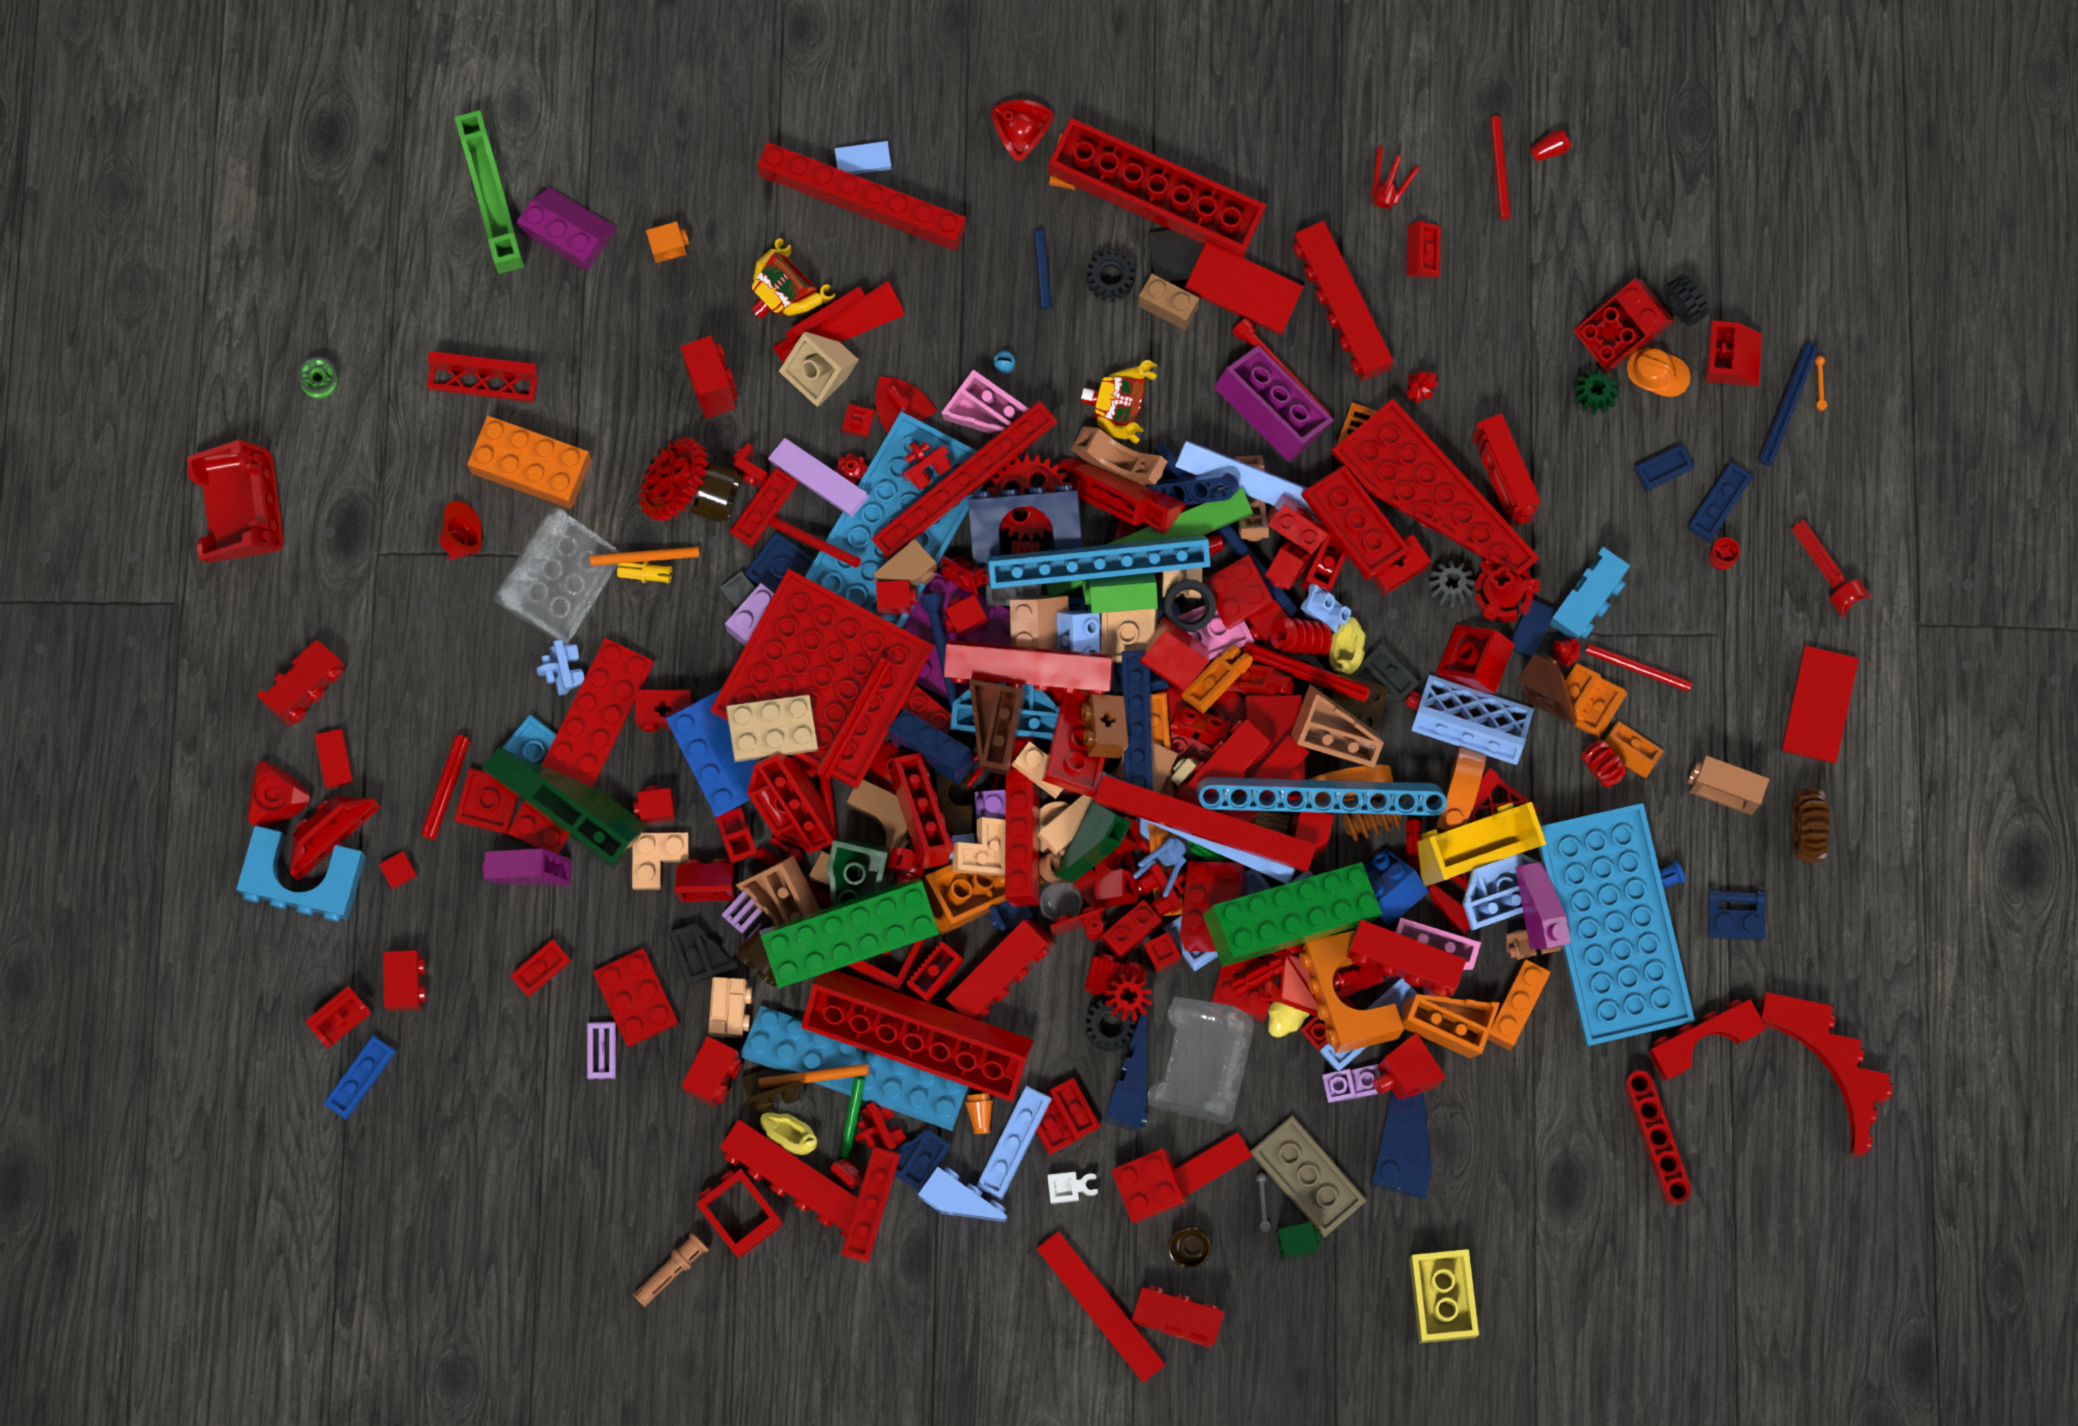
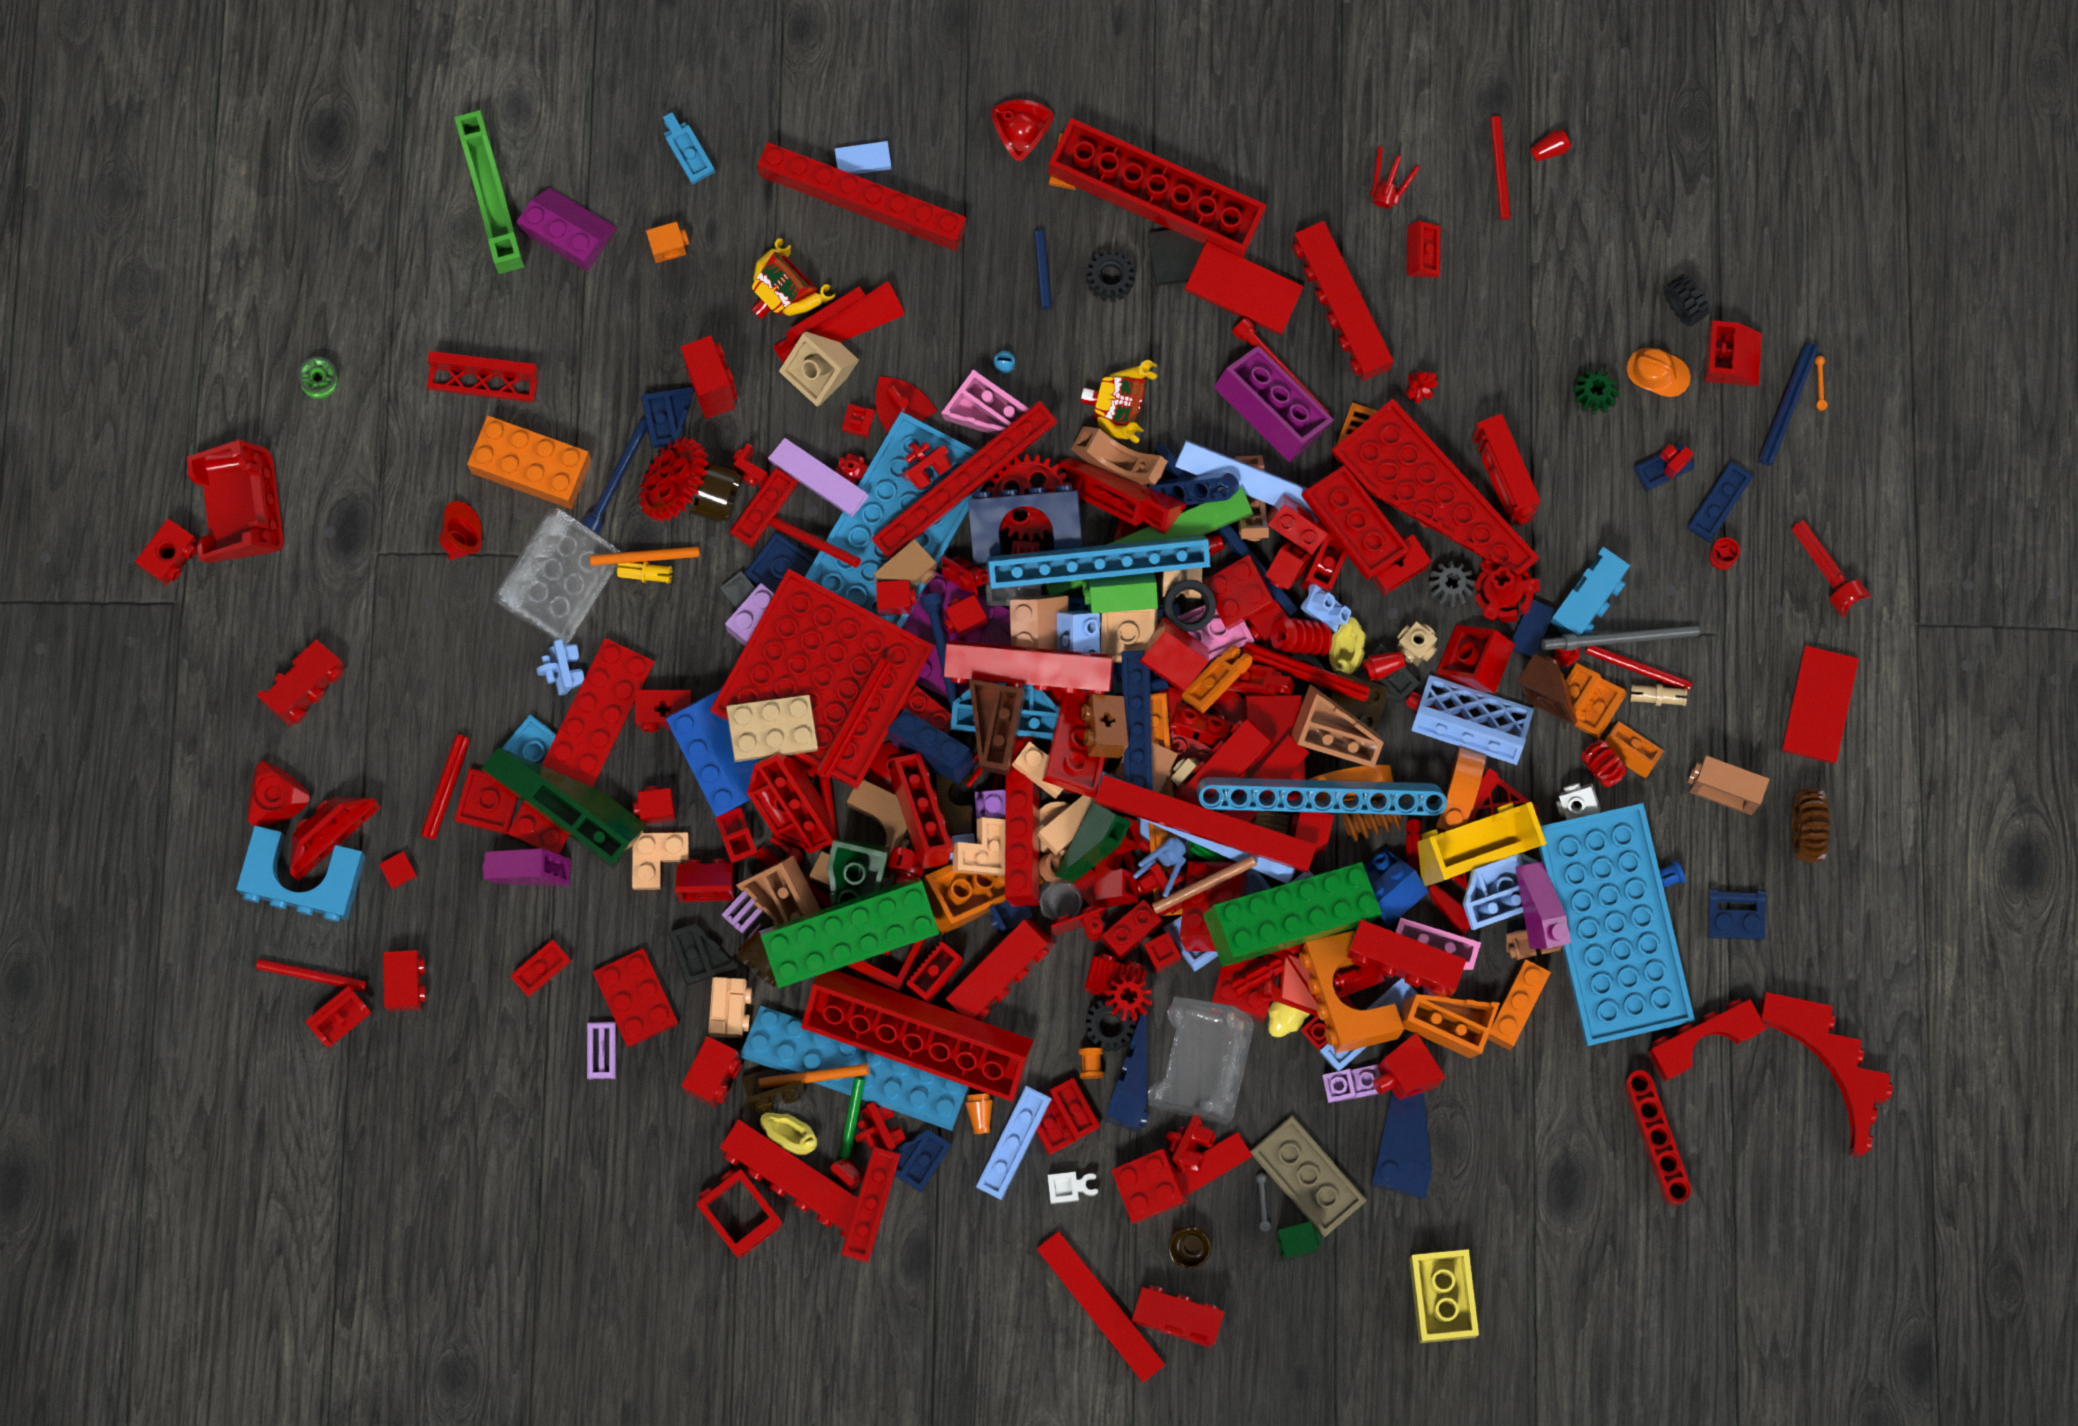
red tile [315,729,353,789] -> none
blue tile [323,1035,397,1120] -> none
nougat pin [633,1232,709,1307] -> none
light blue slope [918,1167,1007,1222] -> none
medium nougat brick [1138,274,1199,331] -> none
red slope [1573,279,1675,372] -> none
none -> red brick [135,518,198,587]
none -> red bar [256,959,367,992]
none -> dark blue piece [579,418,647,536]
none -> dark blue wing [641,387,694,449]
none -> dark azure hinge [663,112,715,185]
none -> orange bush [1078,1048,1104,1079]
none -> nougat bar [1152,855,1257,914]
none -> red hips [1165,1116,1216,1173]
none -> red cone [1363,651,1406,682]
none -> tan brick [1396,621,1437,667]
none -> dark grey bar [1542,625,1700,651]
none -> white brick [1556,783,1601,820]
none -> tan pin [1630,684,1687,706]
none -> red tile [1660,444,1694,480]

